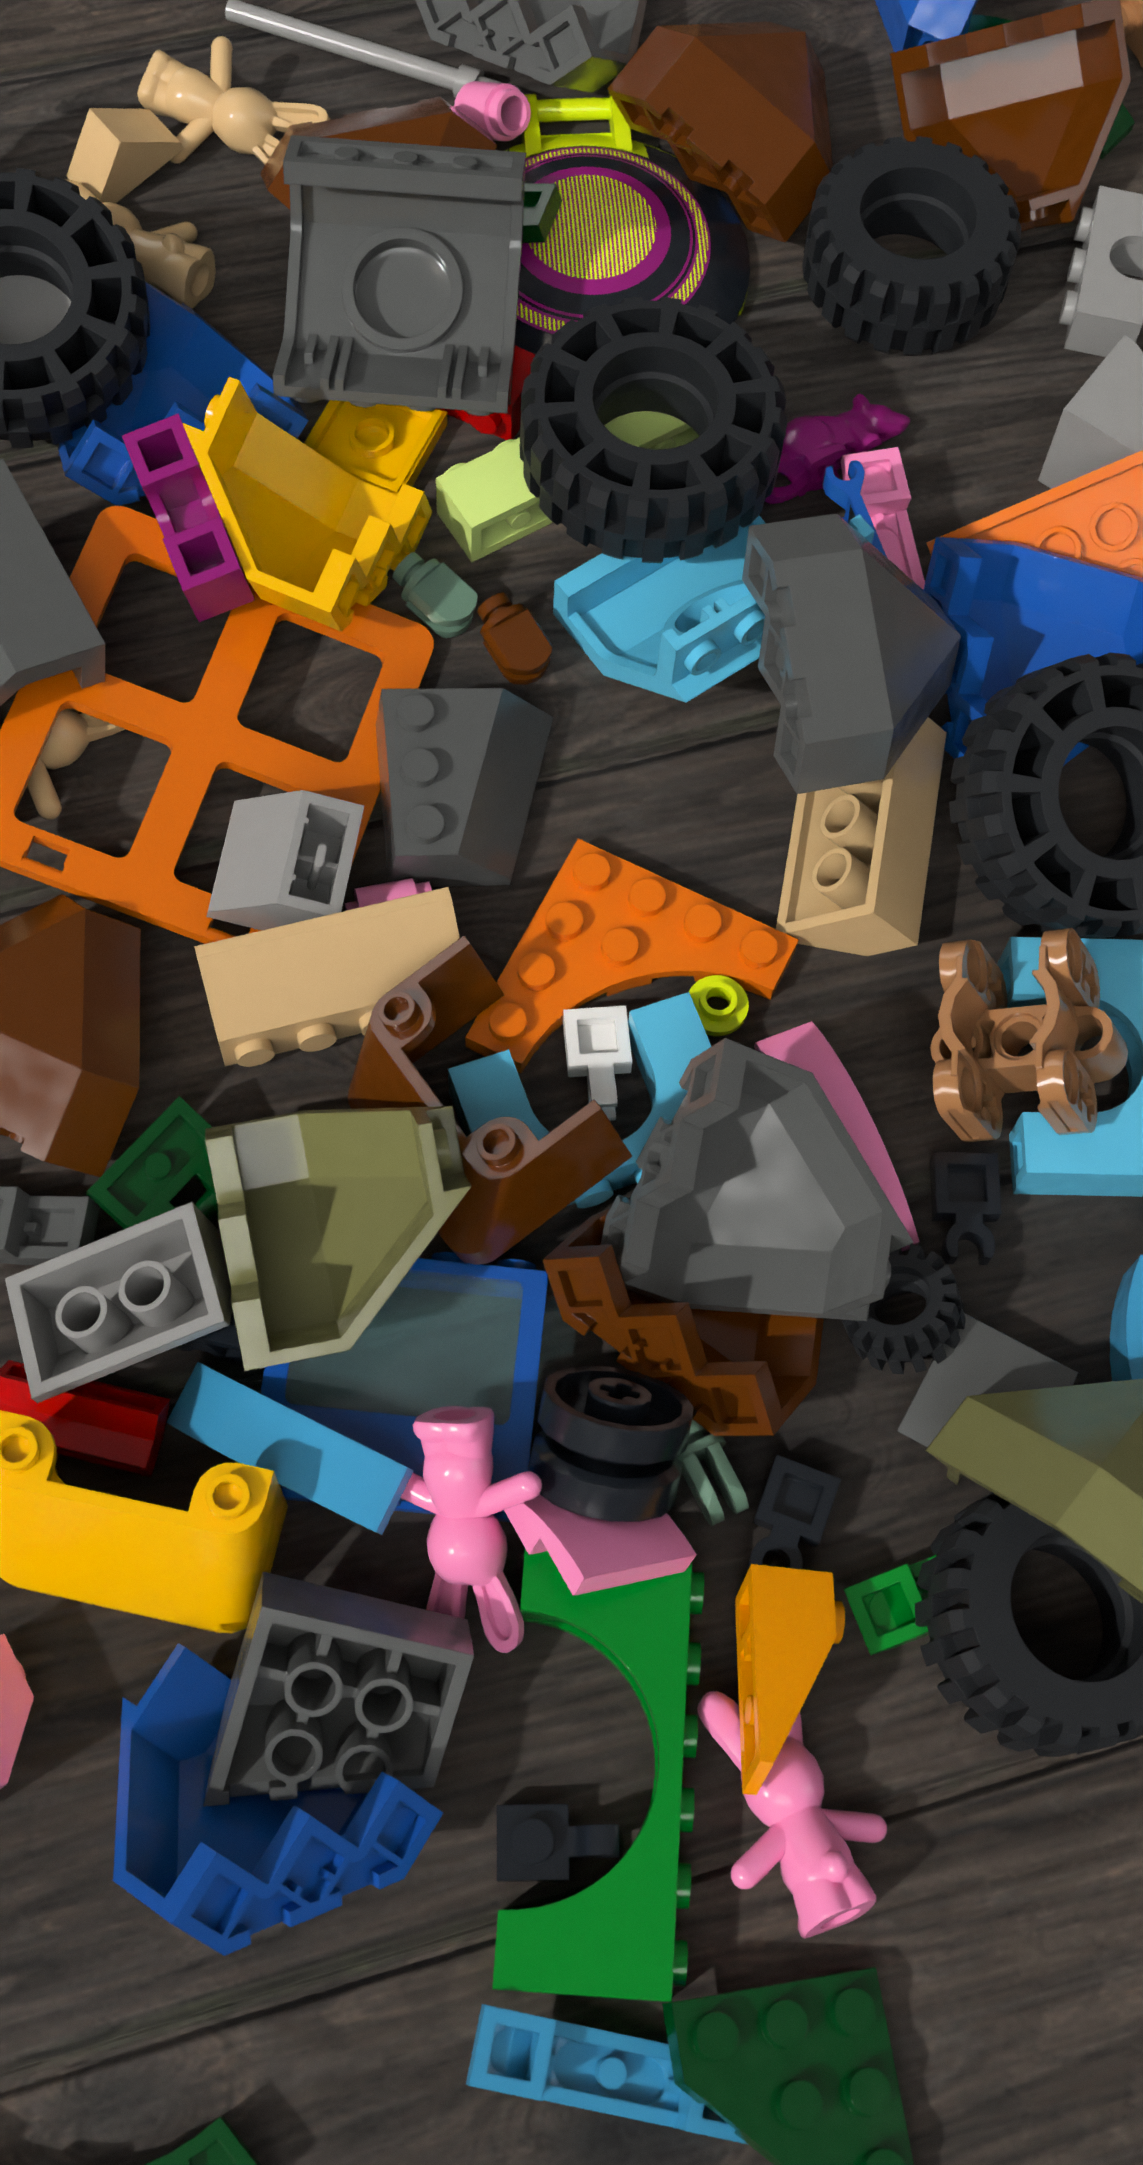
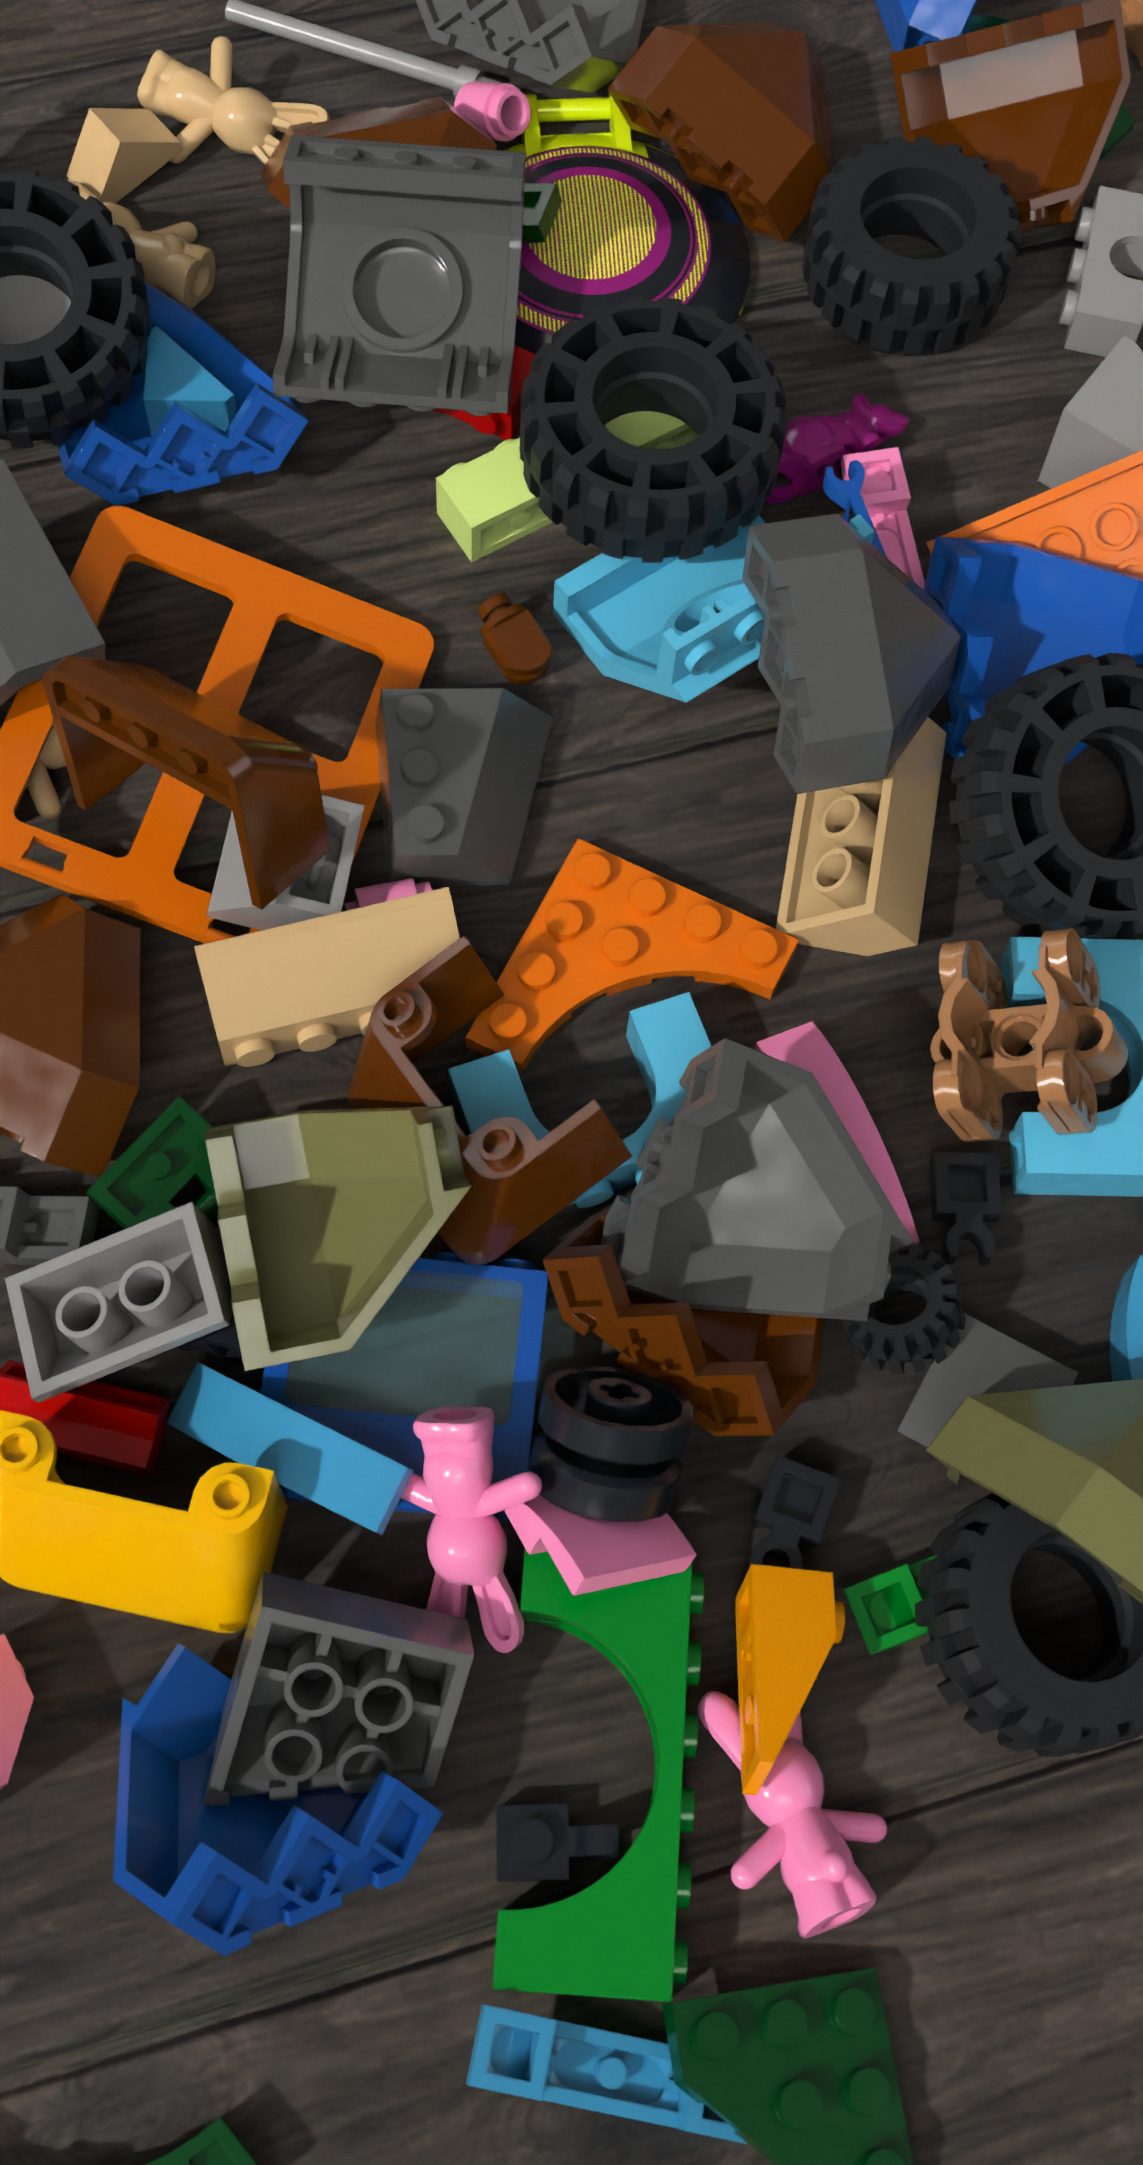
magenta arch [122,413,255,622] -> none
yellow panel [182,377,433,632] -> none
yellow tile [304,400,448,495] -> none
sand green arm [392,552,478,639] -> none
white plate [563,1006,632,1121] -> none
sand green arm [677,1418,749,1526] -> none
neon yellow plate [689,975,749,1036] -> none
none -> reddish brown windscreen [43,655,331,910]
none -> dark azure slope [143,326,237,435]

